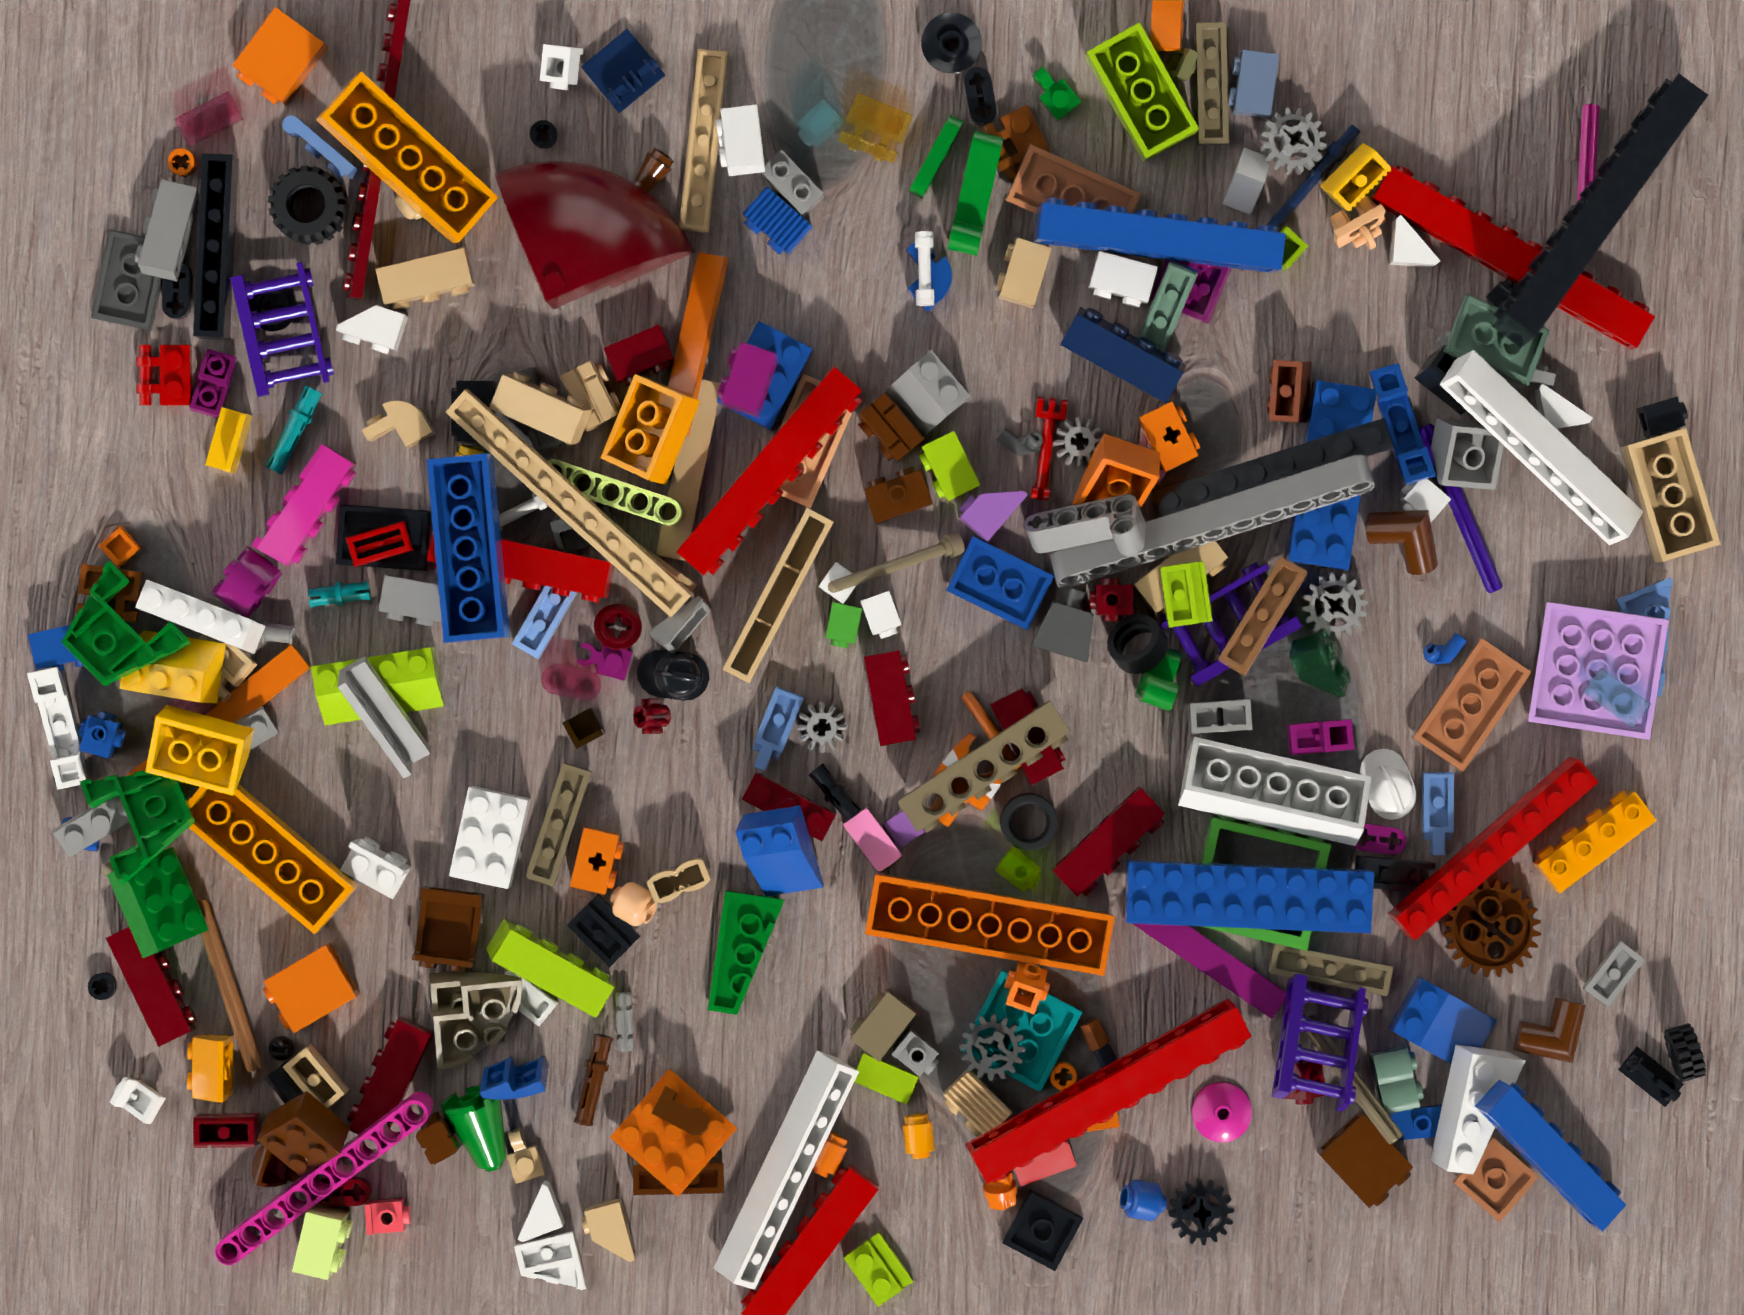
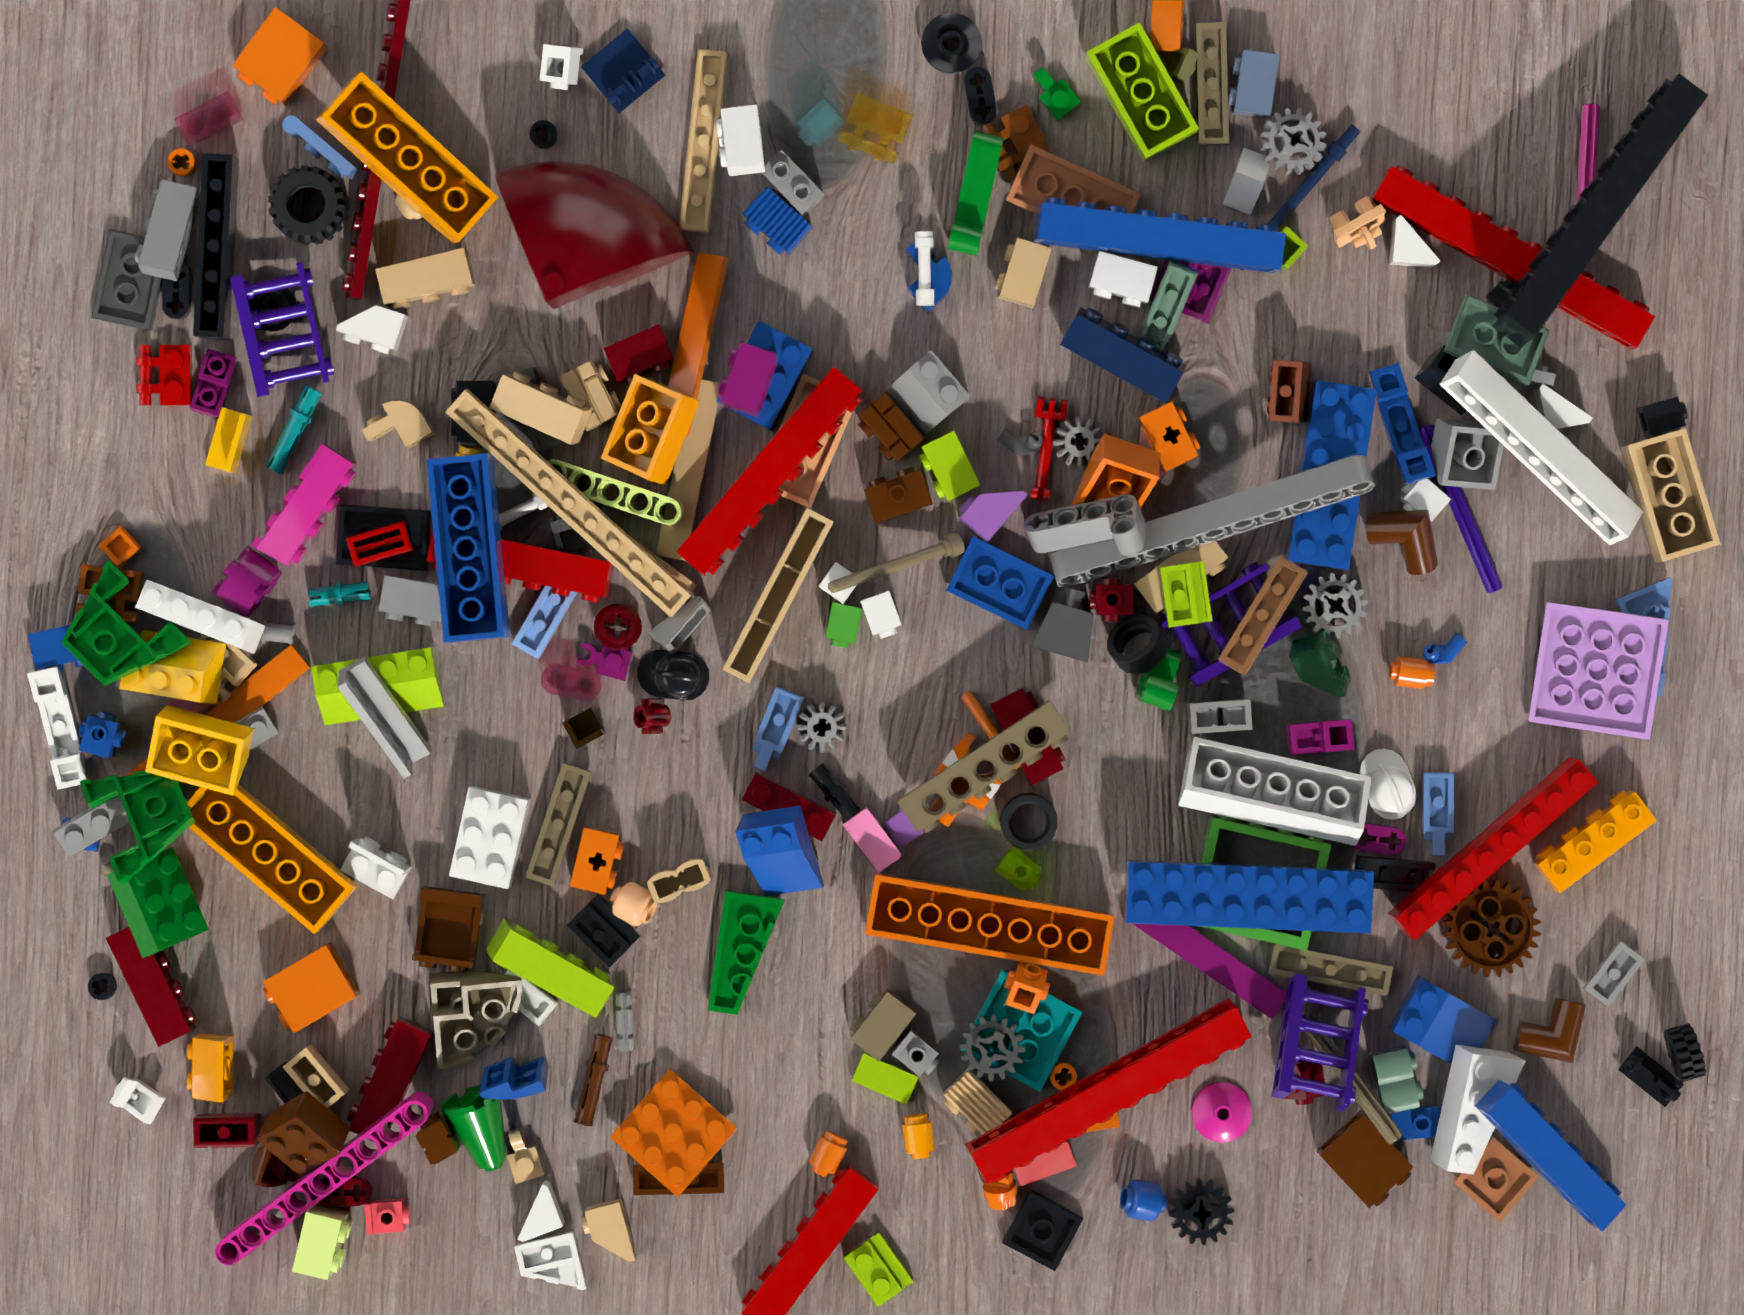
medium nougat axle [197,899,263,1072] -> none
black hinge [268,1036,294,1061] -> none
reddish brown cone [633,147,674,193] -> none
reddish brown leg [651,1086,710,1136] -> none
white brick [713,1051,859,1290] -> none
dark red brick [864,650,921,746] -> none
green beam [909,114,964,199] -> none
dark red brick [1051,786,1165,897] -> none
dark orange piece [1081,1018,1117,1068] -> none
black plate [1153,418,1394,518] -> none
yellow brick [1320,143,1391,211] -> none
nougat plate [1412,638,1531,772] -> none
clear light blue tile [1583,667,1651,728] -> none
none -> orange brick [1388,656,1435,689]

